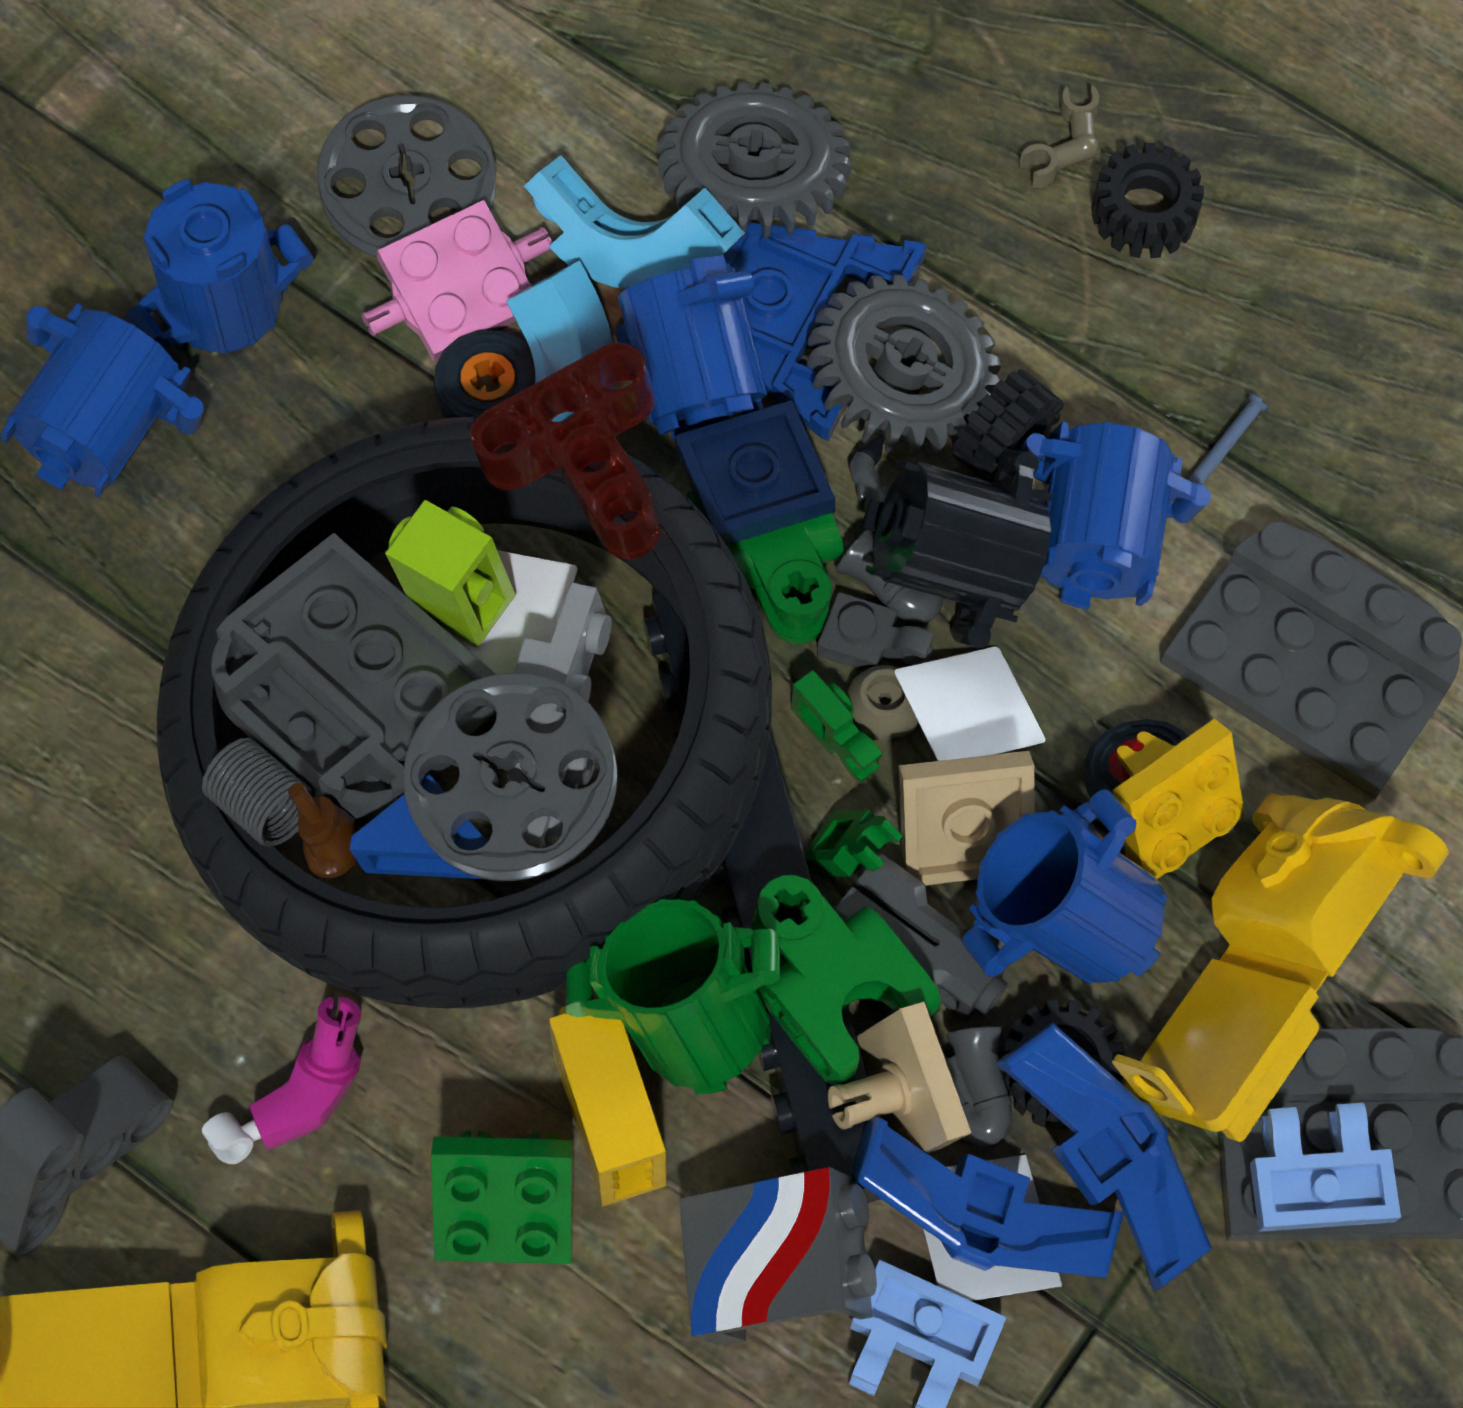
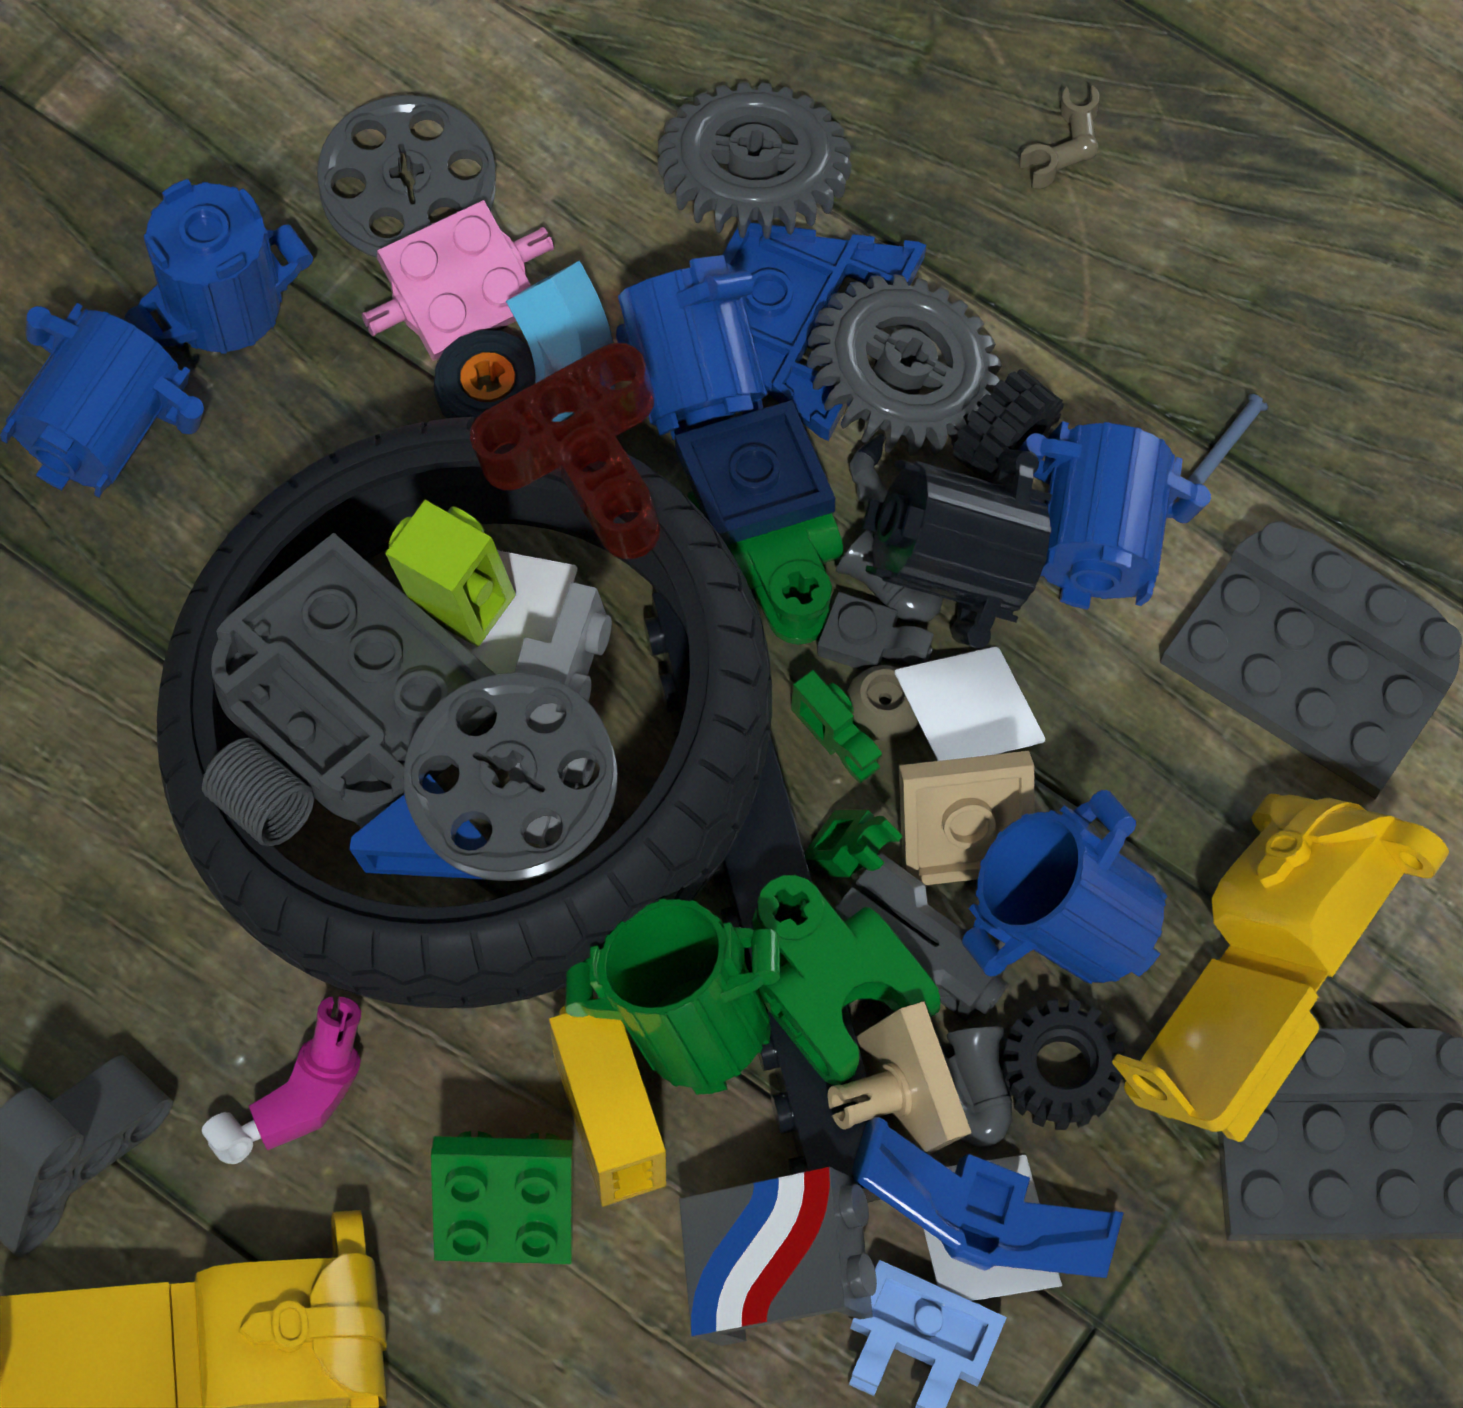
reddish brown piece [288,783,359,879] -> none
medium azure arch [524,155,745,289] -> none
blue plate [994,1023,1212,1290] -> none
yellow plate [1084,718,1245,881] -> none
black tyre [1092,143,1204,259] -> none
light blue plate [1250,1103,1401,1232] -> none

